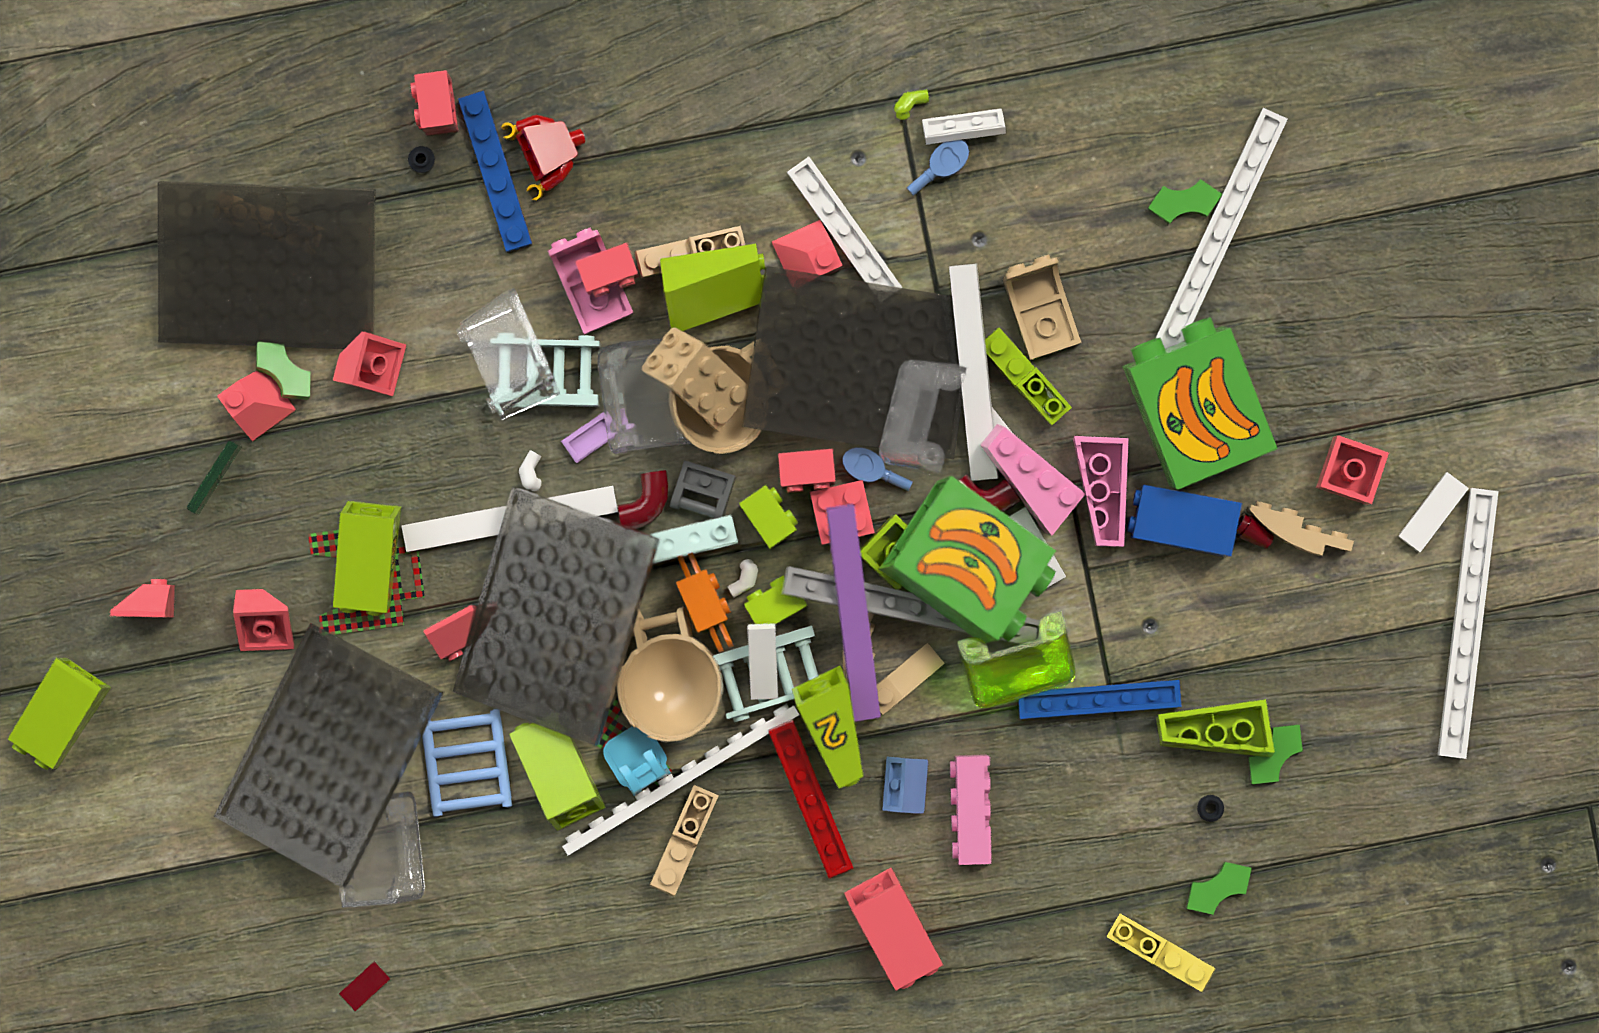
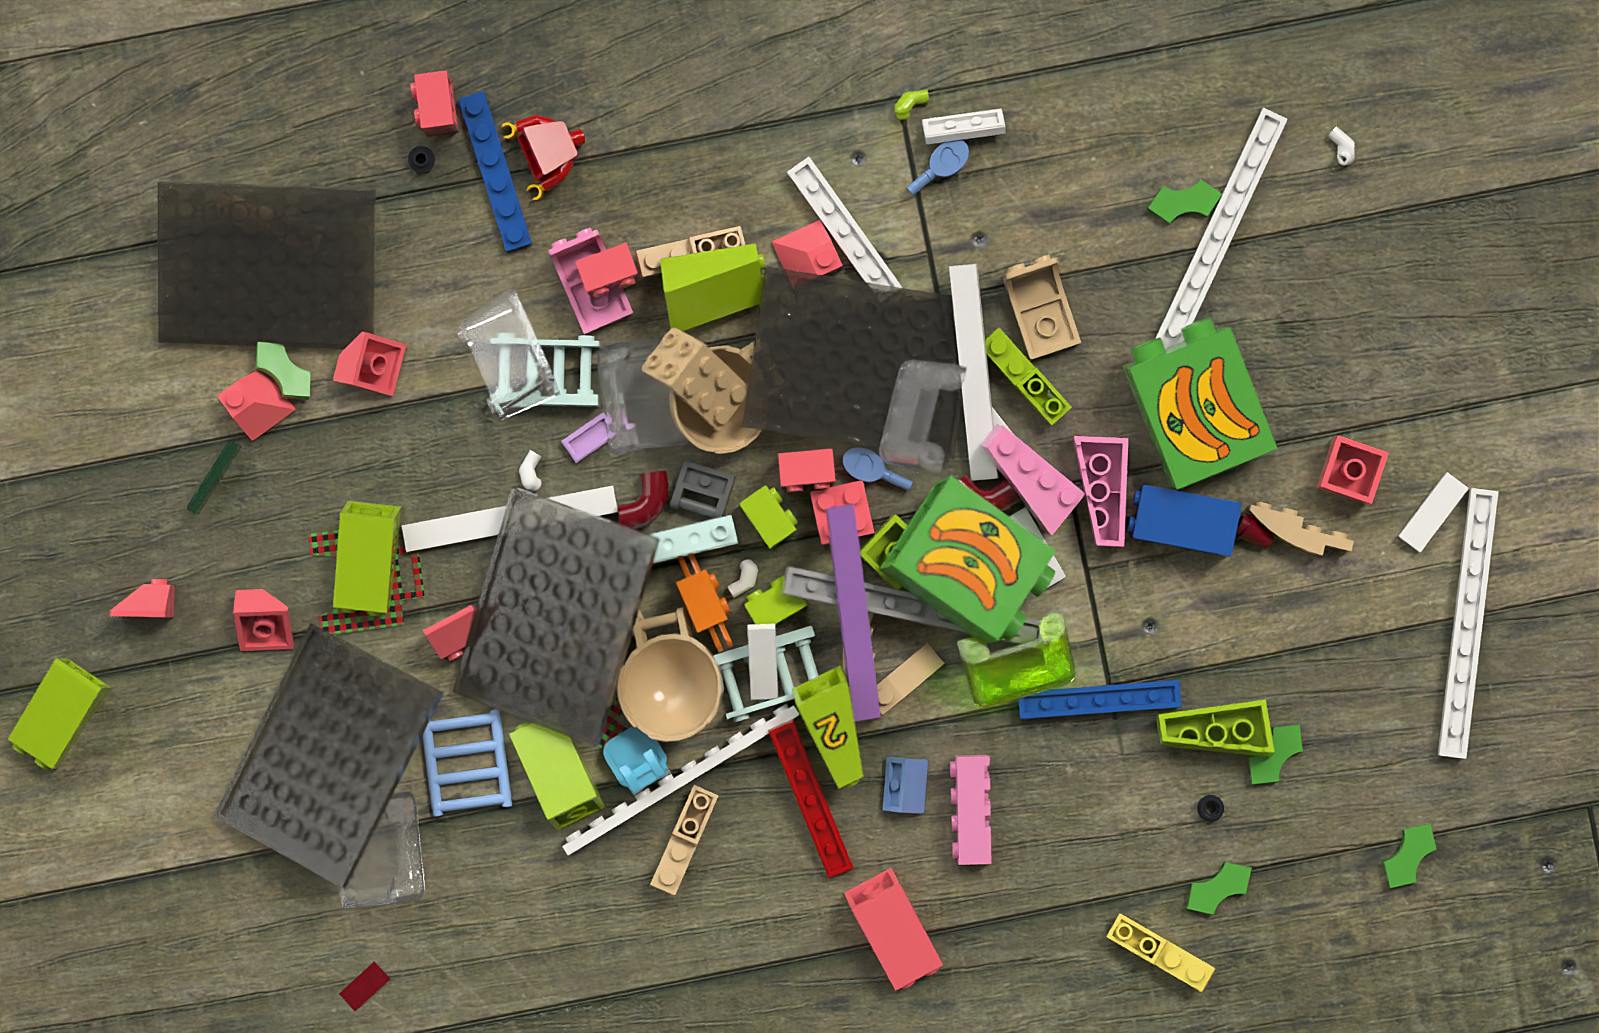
none -> white arm [1328,126,1355,166]
none -> bright green tile [1383,823,1437,888]

